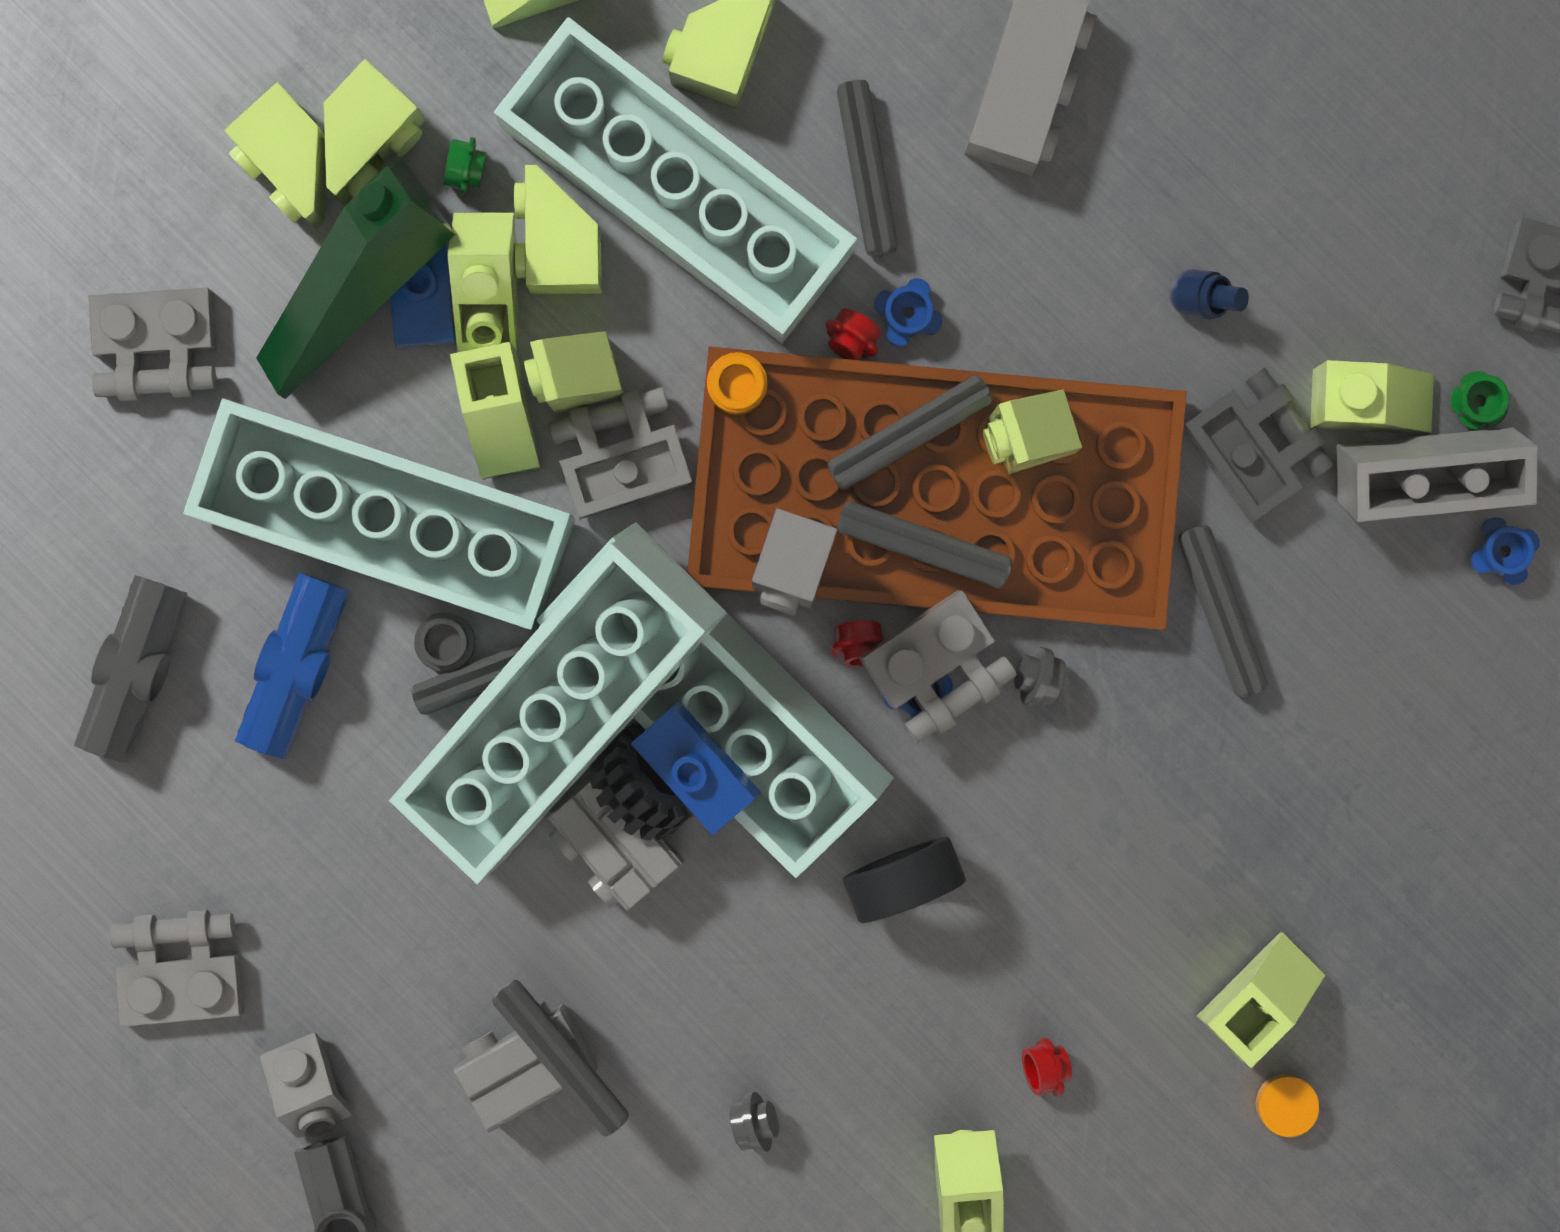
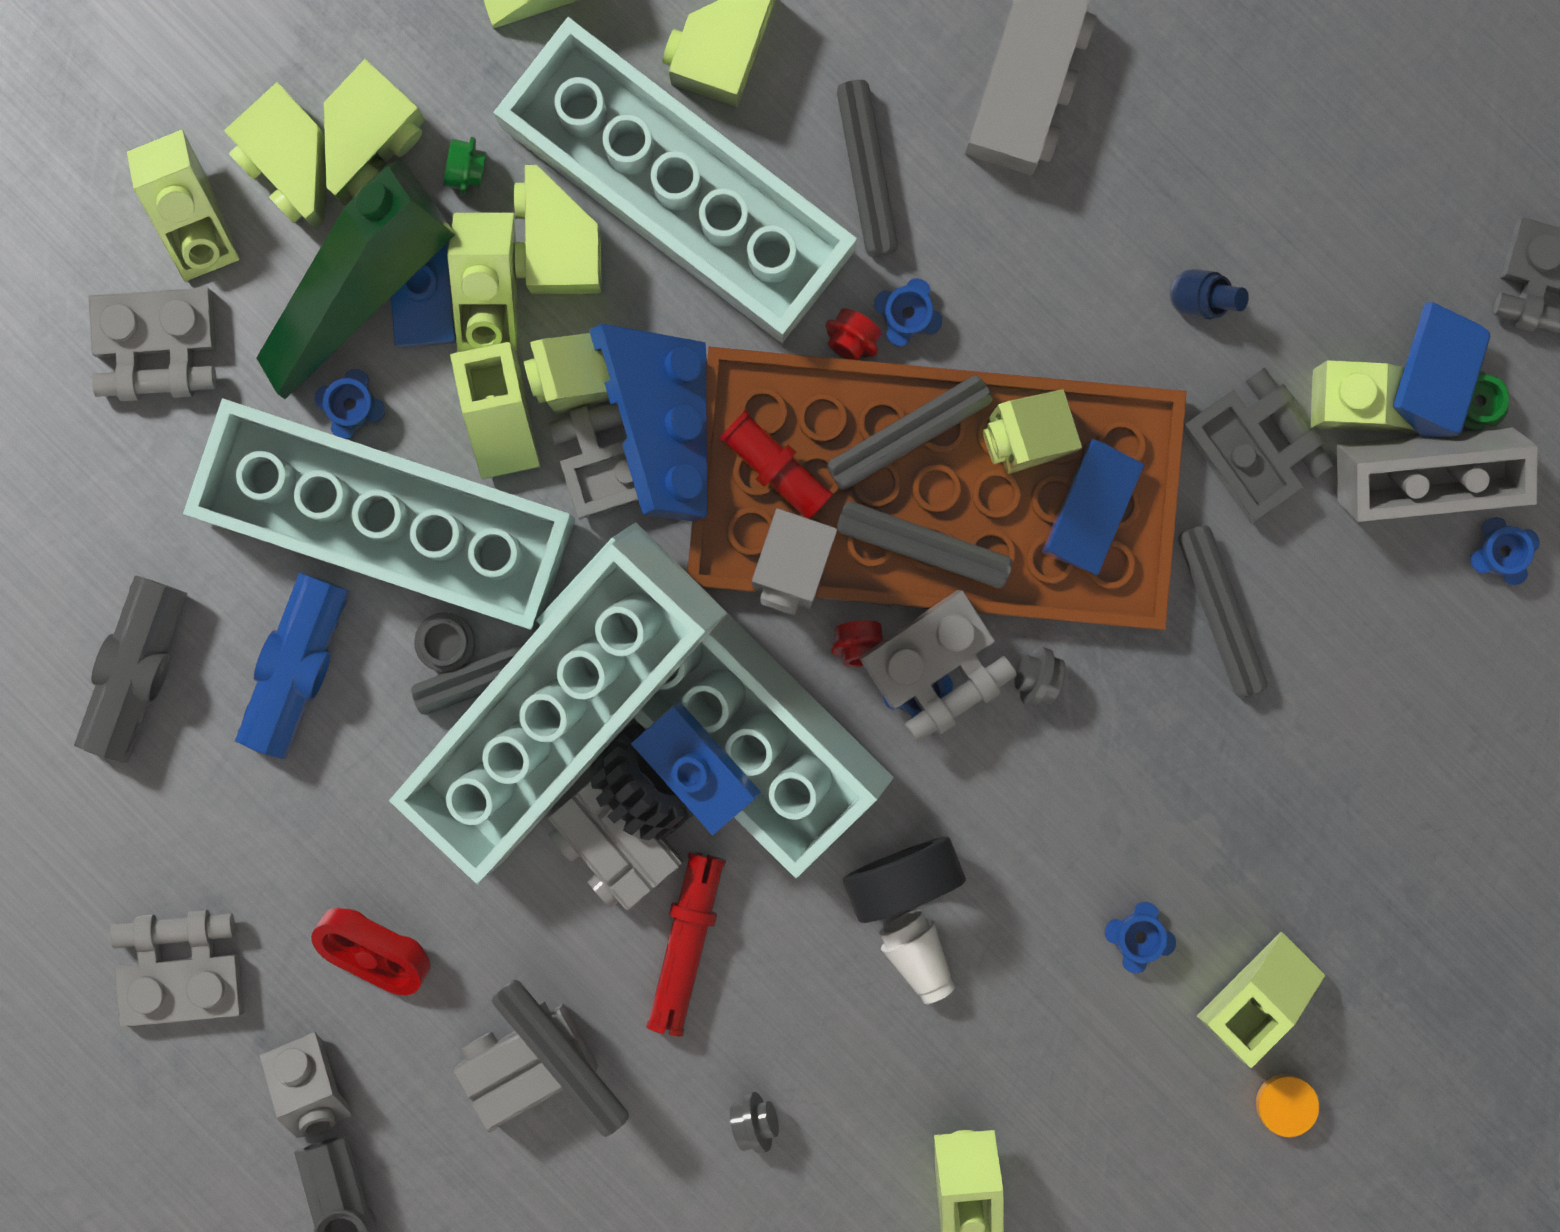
light orange tile [707,352,767,415] -> none
red plate [1022,1038,1072,1097] -> none
none -> yellowish green slope [127,129,240,282]
none -> red plate [311,908,431,996]
none -> blue plate [315,369,386,439]
none -> blue wing [589,324,707,522]
none -> red pin [646,851,726,1037]
none -> red pin [719,410,833,519]
none -> white cone [879,910,955,1004]
none -> blue slope [1041,438,1144,576]
none -> blue plate [1105,902,1176,973]
none -> blue slope [1393,302,1491,437]

